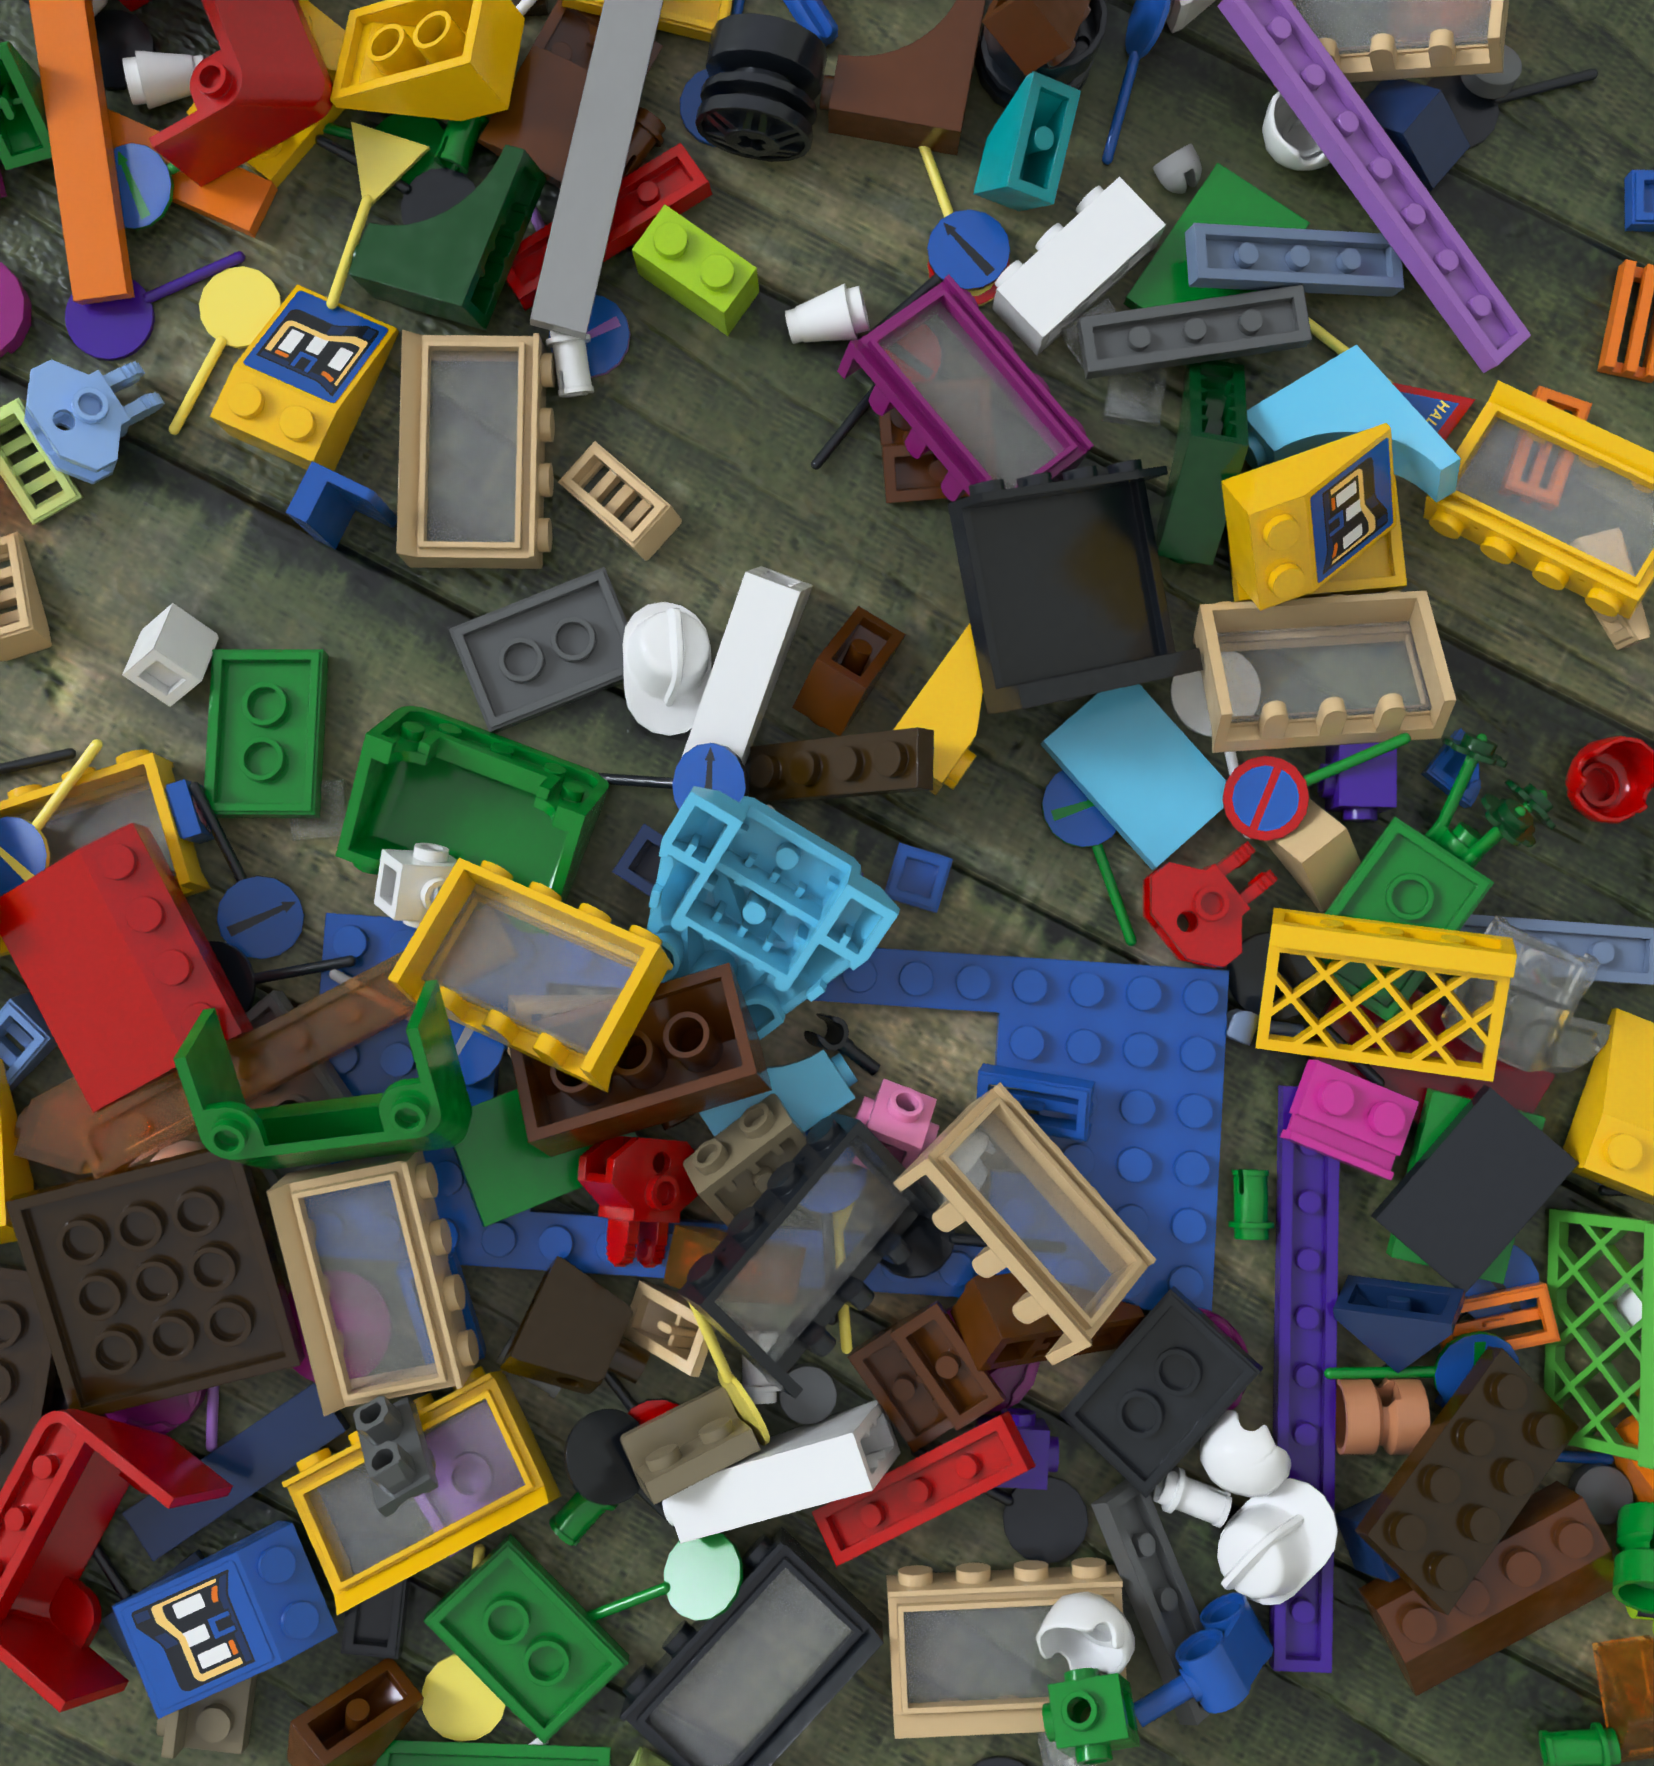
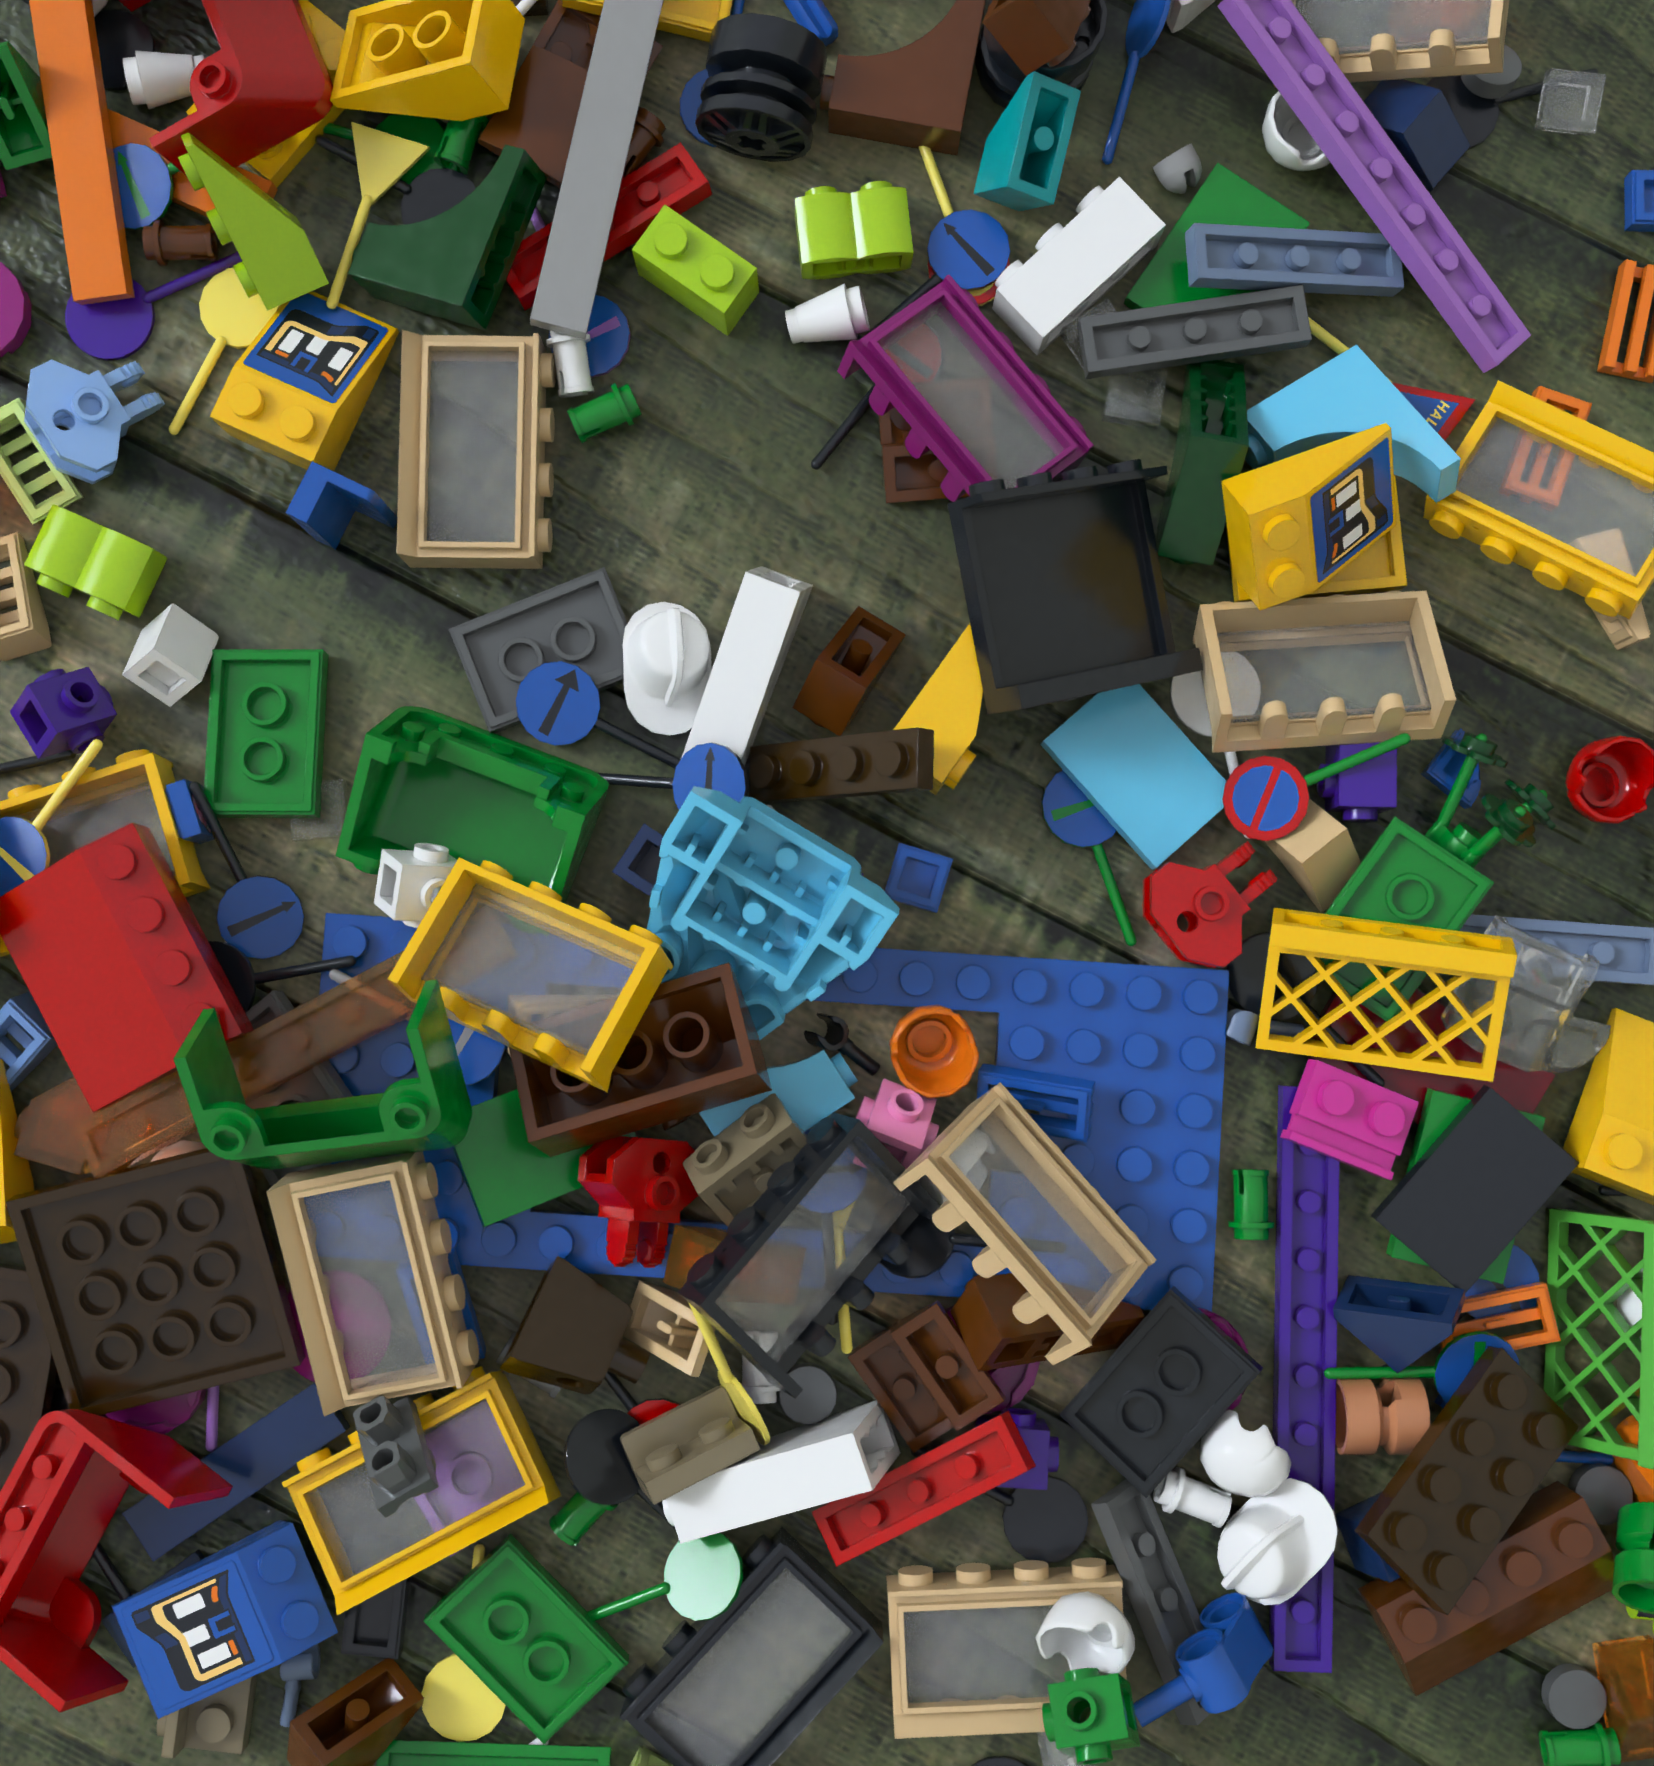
tan slope [558,441,682,561] -> none
none -> dark purple brick [10,667,117,760]
none -> lime brick [24,504,168,621]
none -> reddish brown pin [142,220,219,266]
none -> lime slope [178,132,329,311]
none -> sand blue hand [280,1644,321,1727]
none -> blue piece [516,661,681,769]
none -> green pin [567,383,642,443]
none -> lime brick [795,181,914,280]
none -> orange hair [889,1004,979,1098]
none -> clear tile [1535,68,1607,136]
none -> dark grey tile [1541,1663,1607,1729]

